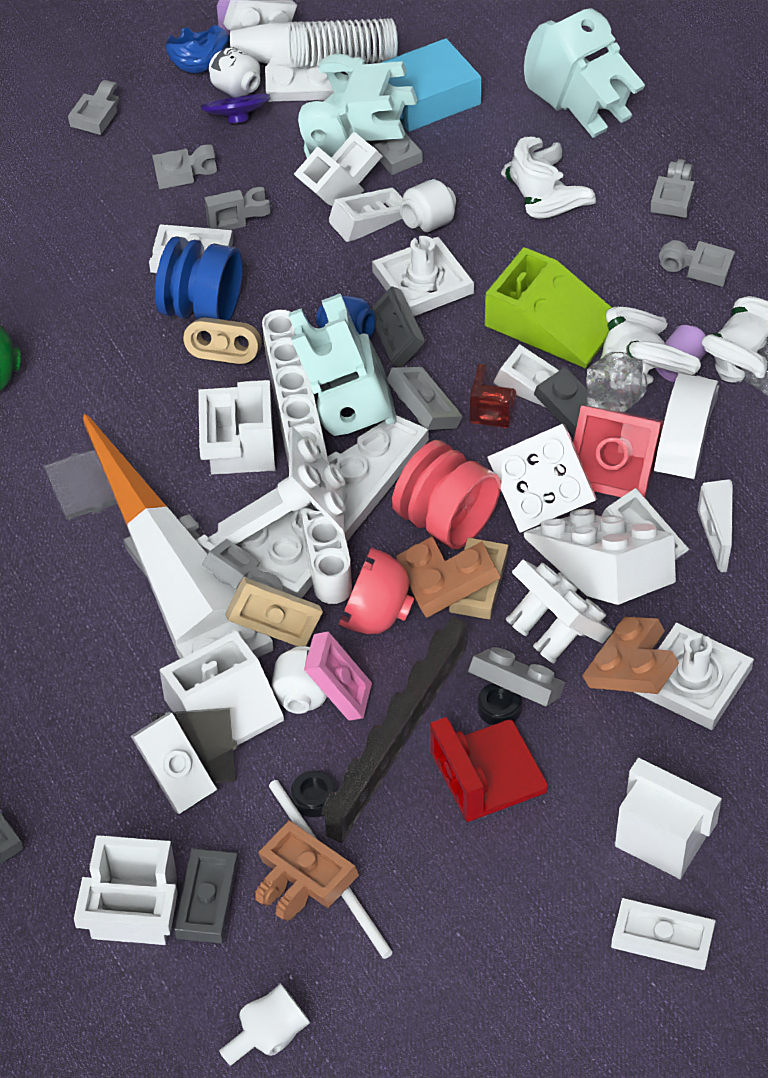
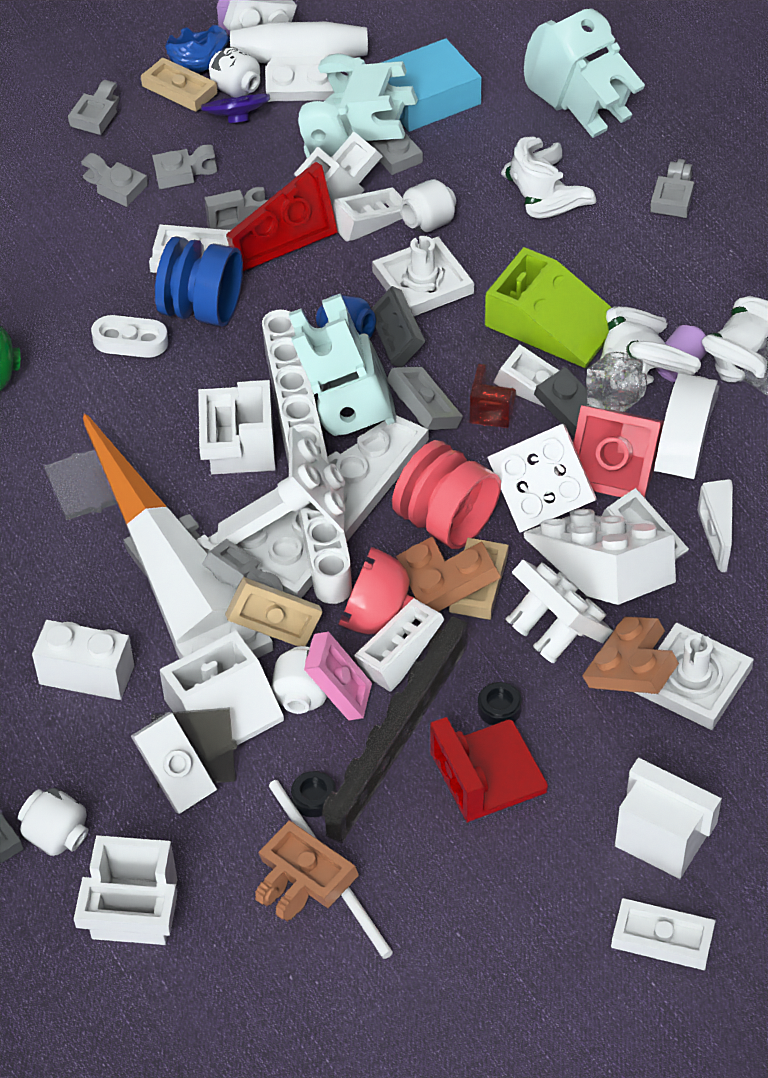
dark grey plate [174,848,238,944] -> none
tan plate [183,317,262,364] -> none
white piece [219,983,311,1066] -> none
white piece [287,18,398,68] -> none
light grey plate [468,647,566,706] -> none
light grey plate [659,240,735,287] -> none
none -> white head [18,788,89,856]
none -> white brick [32,620,134,700]
none -> light grey plate [81,153,148,207]
none -> white plate [91,315,168,358]
none -> tan plate [141,57,218,112]
none -> red wing [226,162,338,271]
none -> white slope [354,598,444,692]

